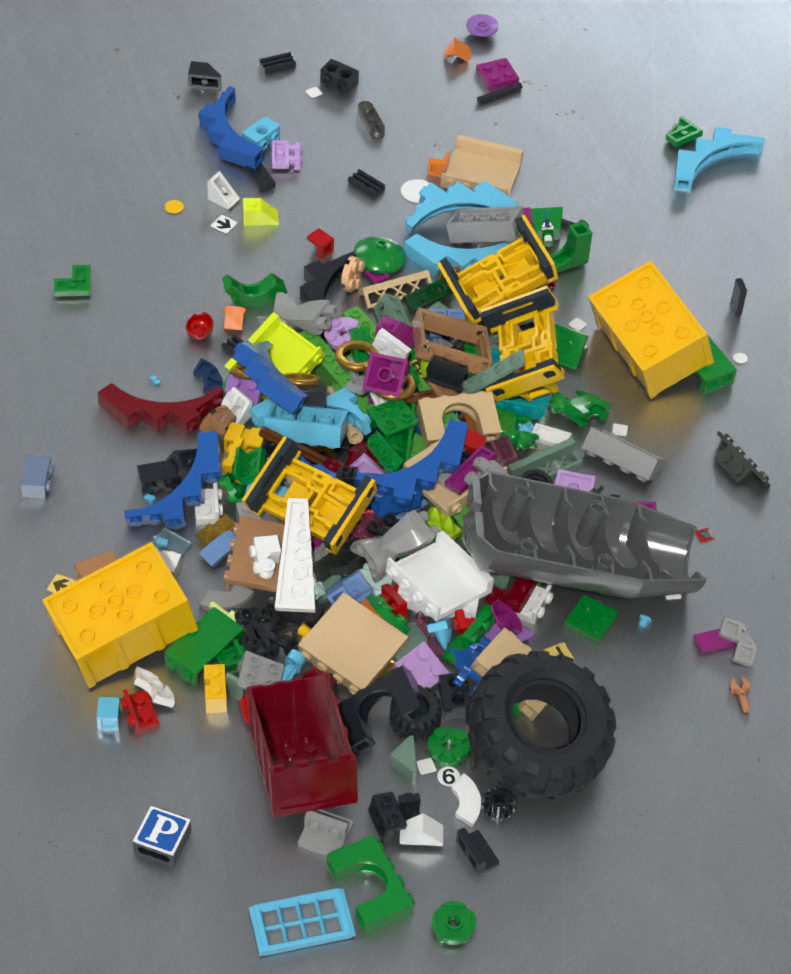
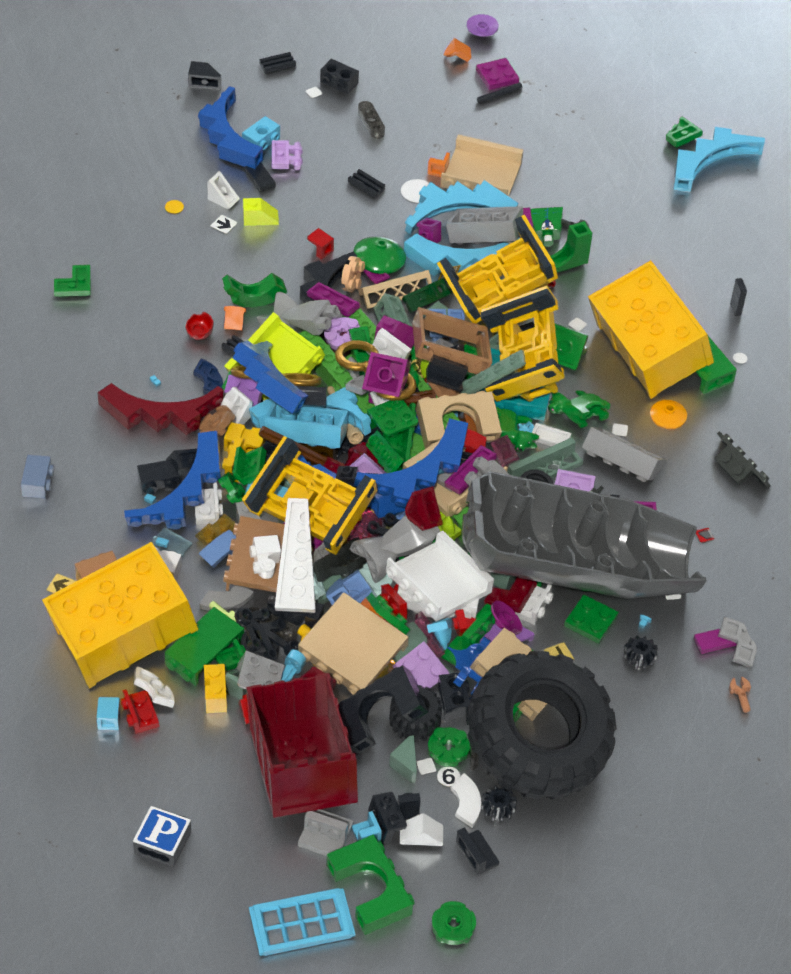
none -> magenta tile [307,282,360,317]
none -> medium azure panel [352,811,382,841]
none -> dark red slope [405,486,443,531]
none -> magenta brick [417,218,441,243]
none -> black gear [624,635,658,669]
none -> light orange dish [650,400,687,429]

